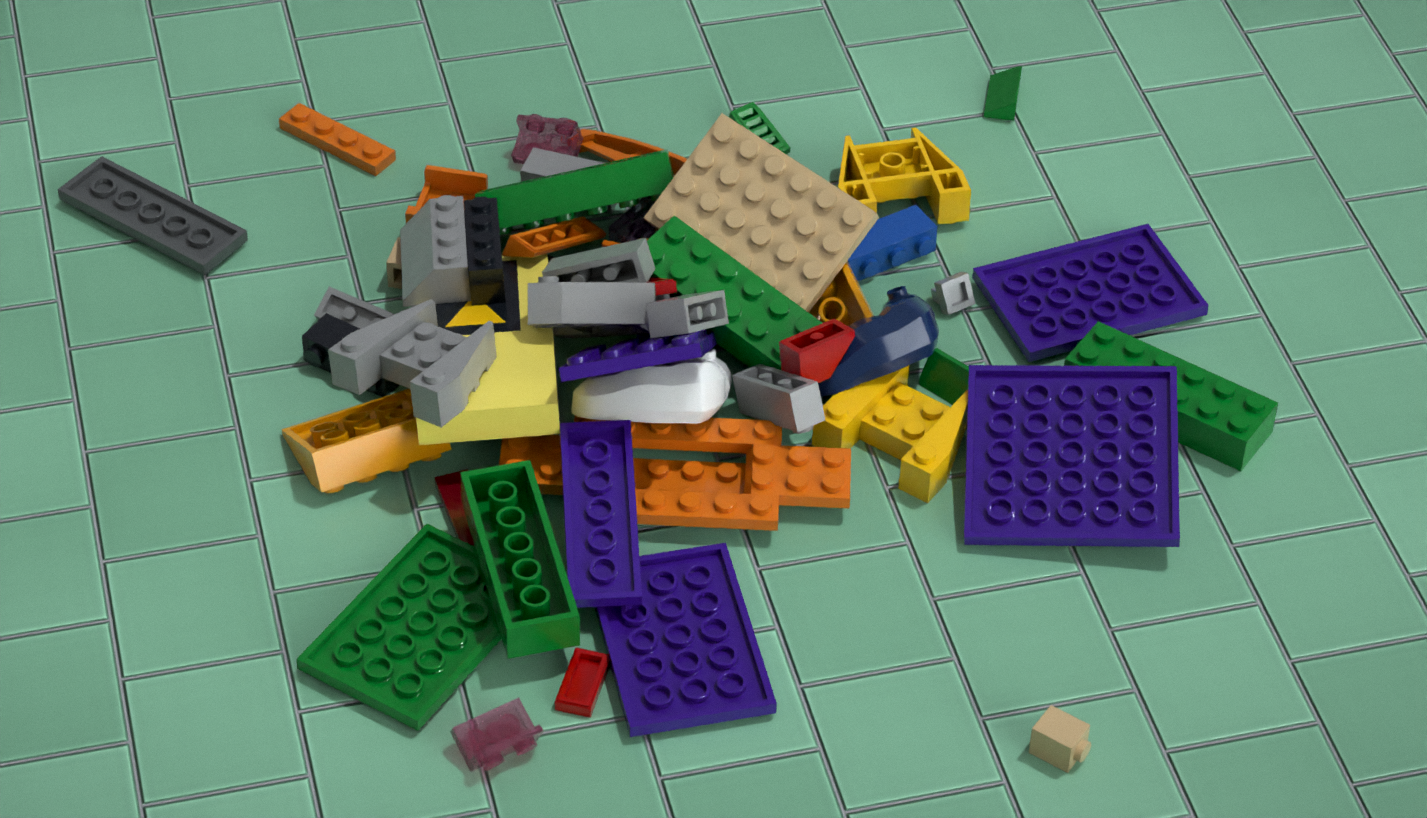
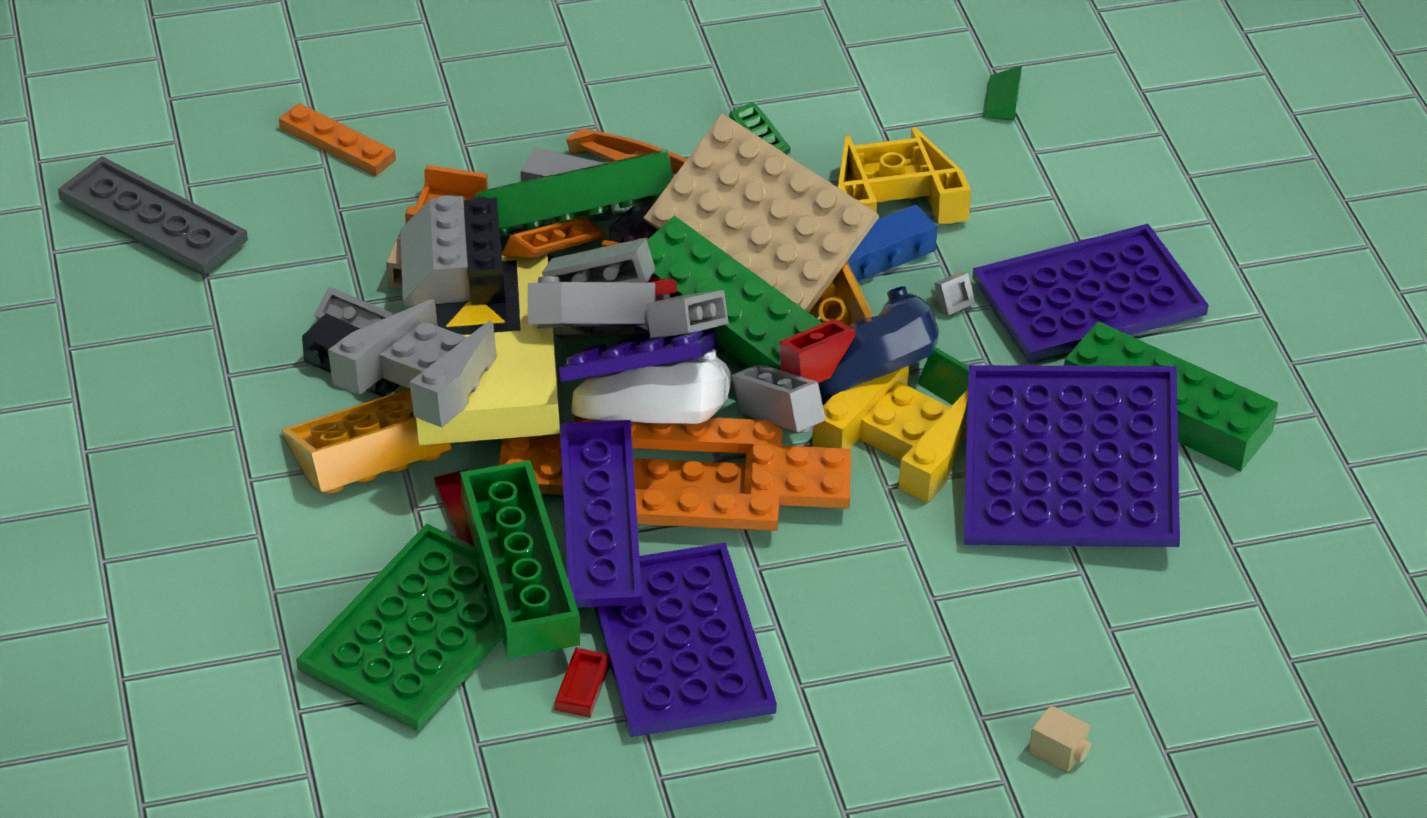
clear pink bracket [450,697,544,772] -> none
clear pink bracket [511,114,583,164] -> none

